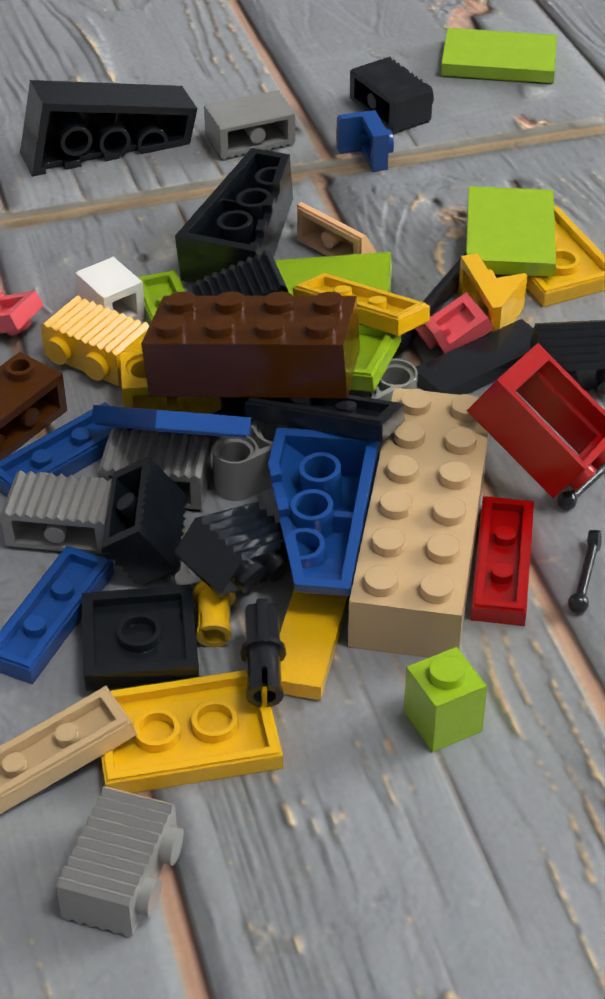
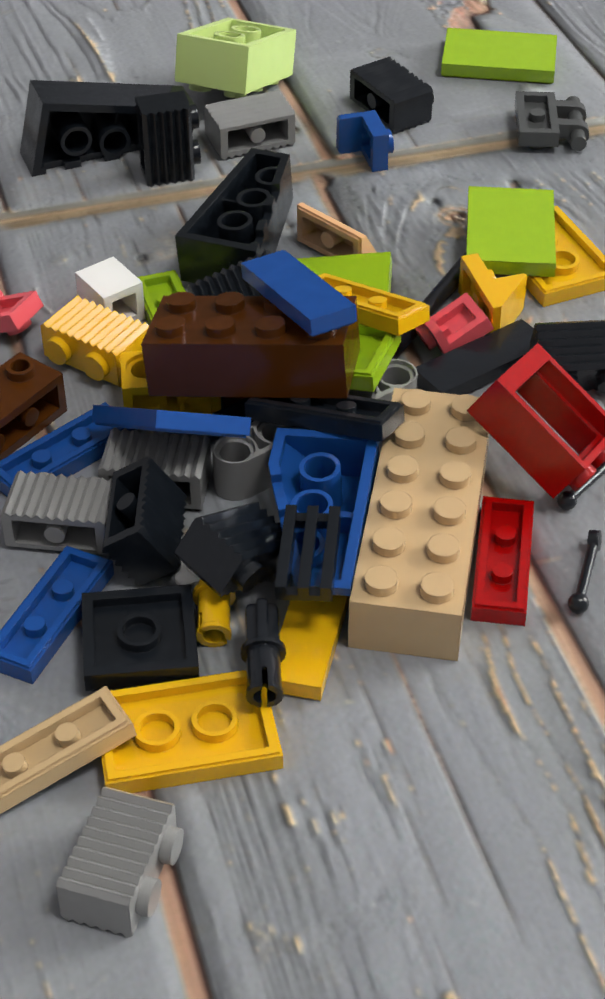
lime brick [403,647,487,752] -> none
none -> black brick [135,90,201,187]
none -> yellowish green brick [175,17,297,98]
none -> blue tile [241,250,357,337]
none -> black tile [274,505,341,602]
none -> dark grey plate [514,91,589,151]

